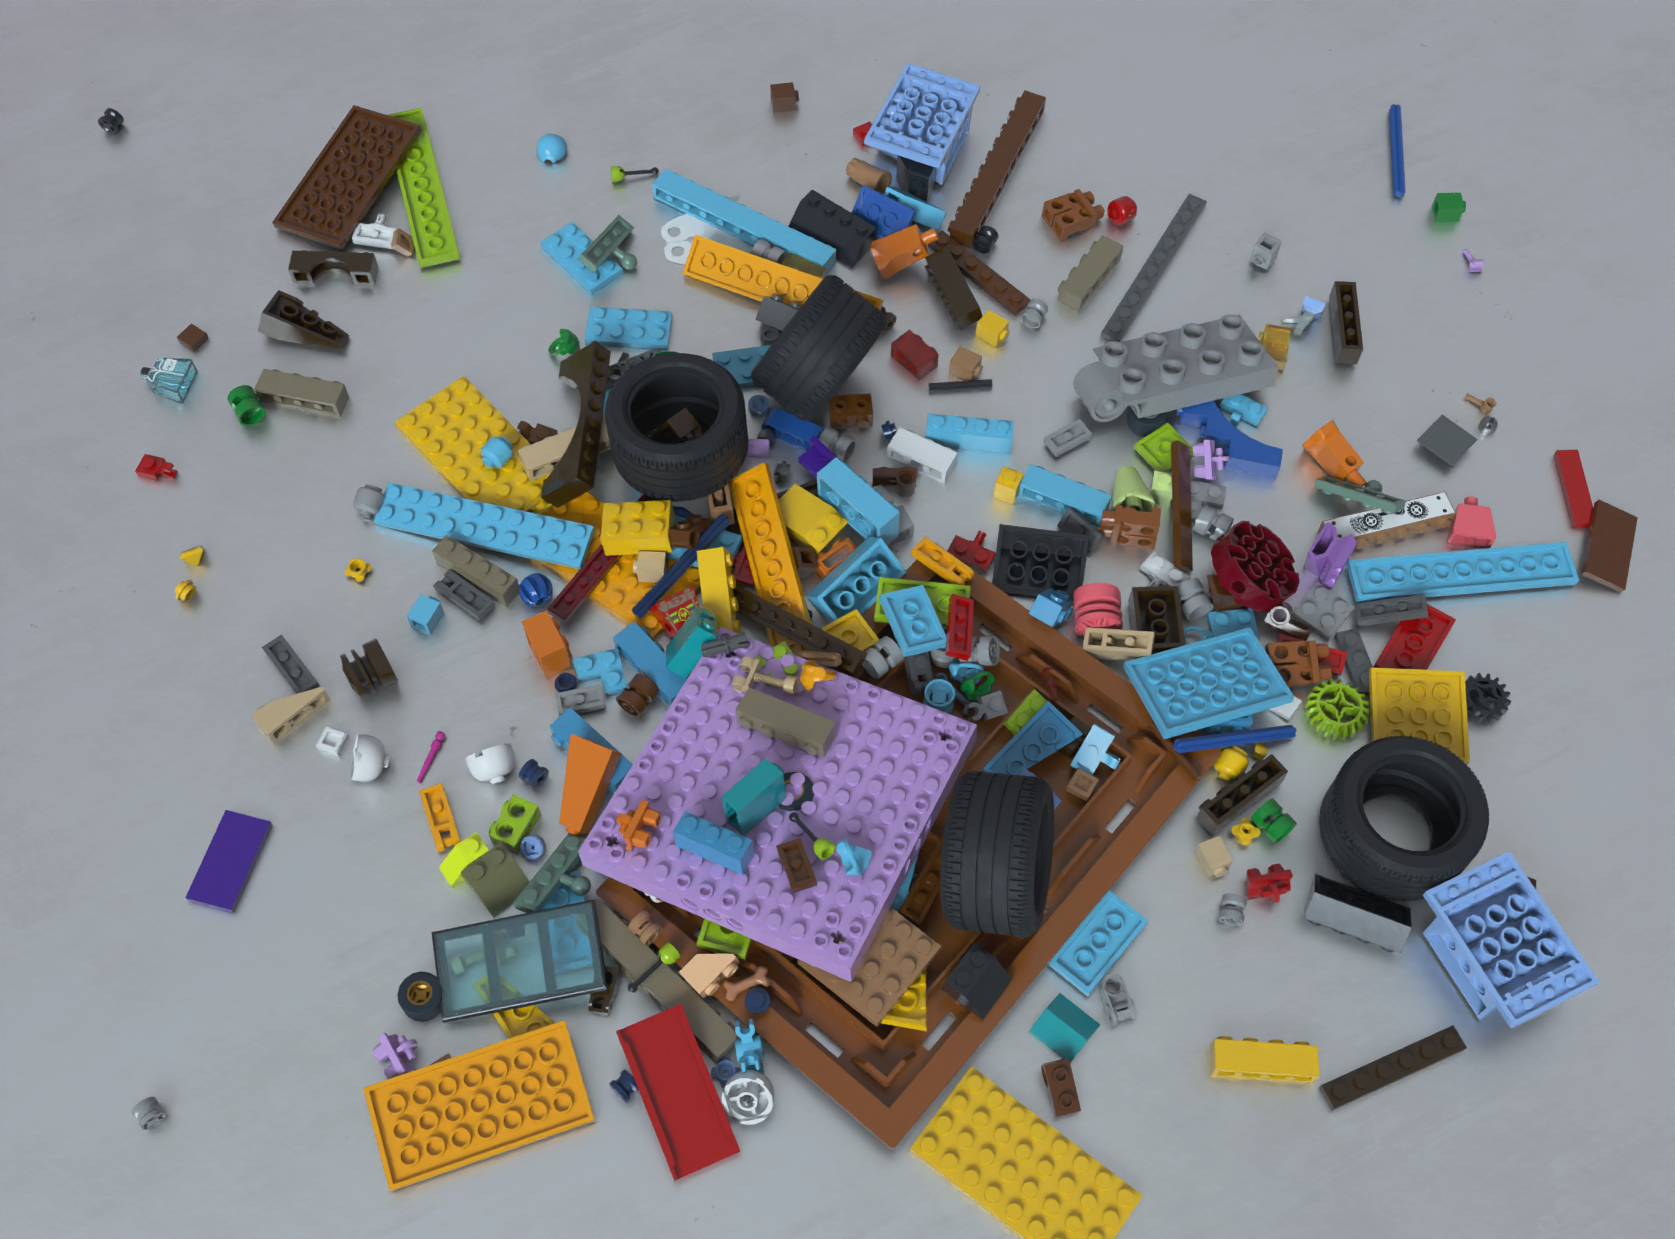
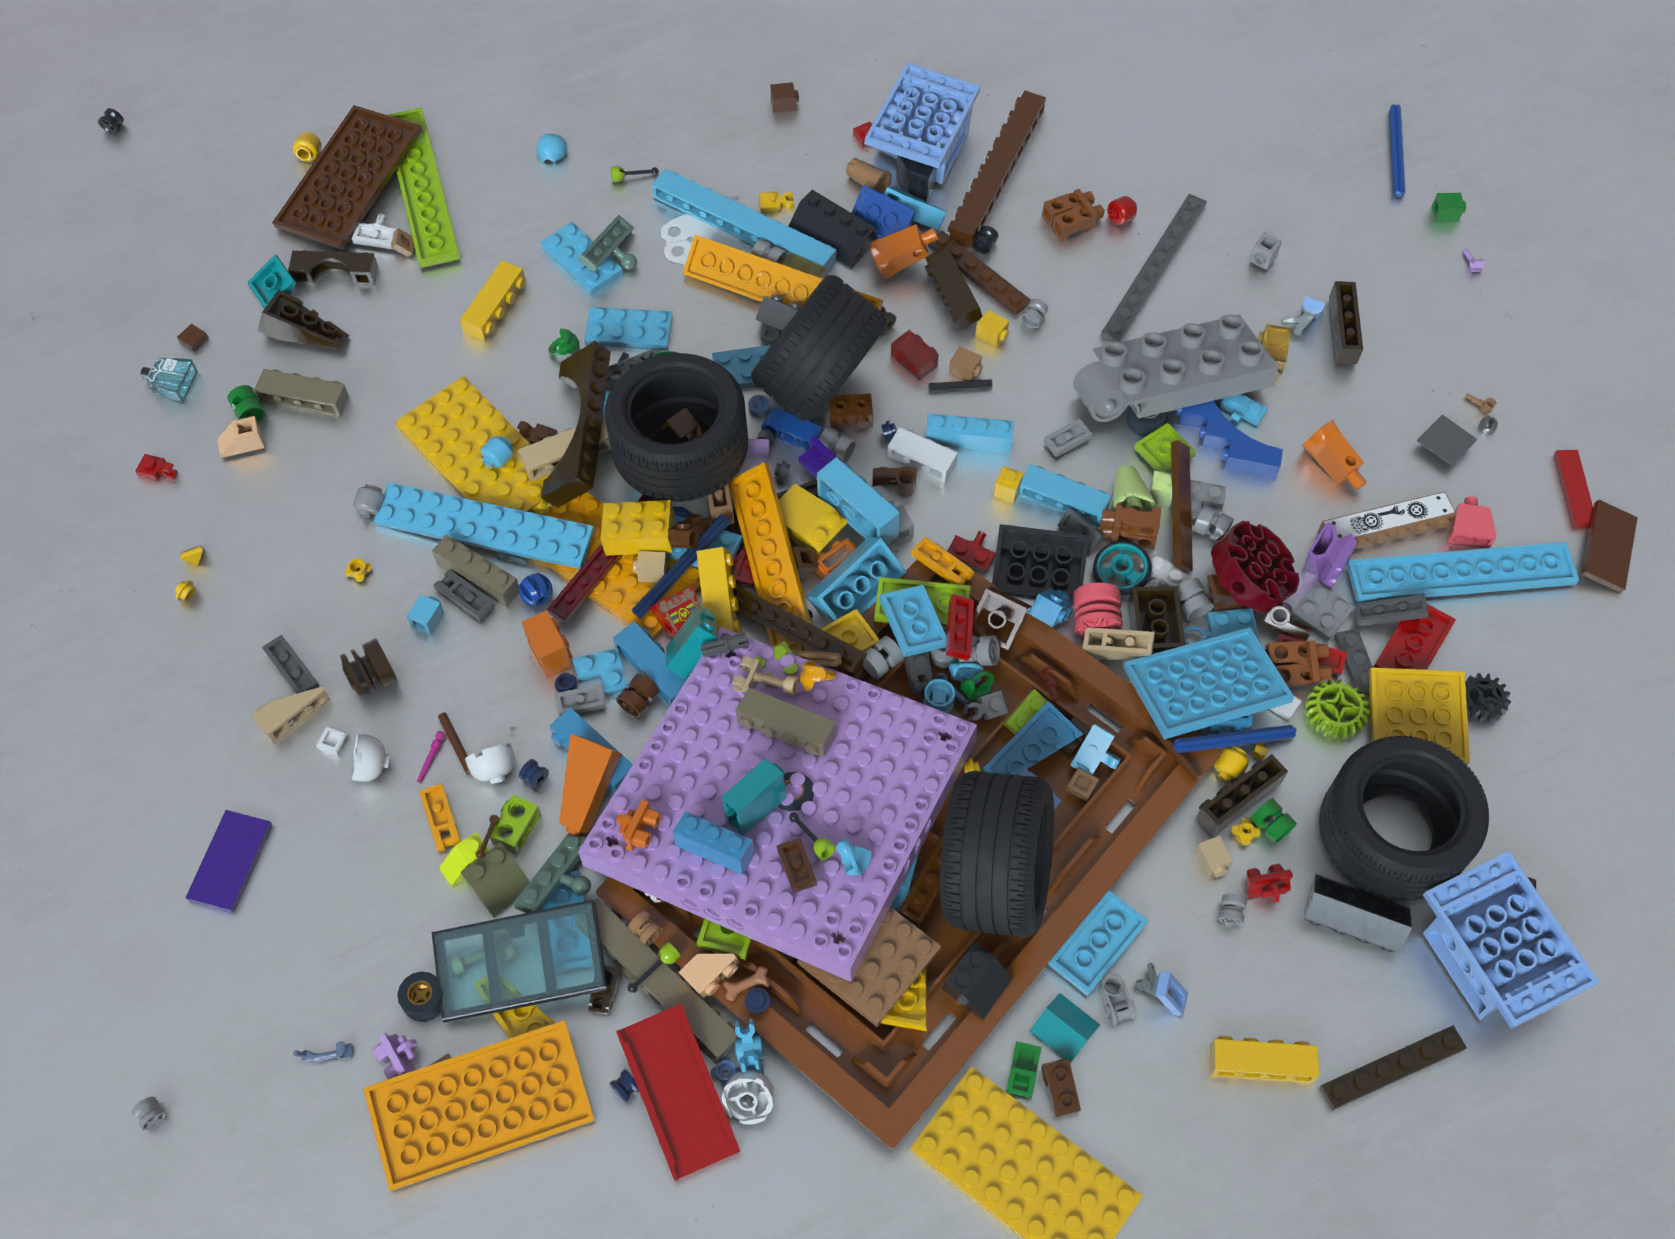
medium blue tile [520,835,546,860] -> none
dark tan brick [1057,235,1124,312] -> none
lavender hips [1193,440,1230,480] -> none
sand green plate [1314,475,1406,514] -> none
none -> light nougat slope [217,416,265,458]
none -> teal slope [247,255,296,308]
none -> yellow head [293,132,322,162]
none -> sand blue piece [293,1041,352,1062]
none -> reddish brown bar [438,712,471,774]
none -> yellow brick [460,260,526,341]
none -> reddish brown hinge [476,815,499,859]
none -> clear light blue hand [497,551,527,567]
none -> yellow plate [759,191,794,213]
none -> yellow plate [964,758,981,773]
none -> reddish brown slope [972,586,1032,650]
none -> green slope [1006,1041,1041,1098]
none -> teal wheel [1093,541,1152,596]
none -> light blue piece [1135,962,1188,1016]

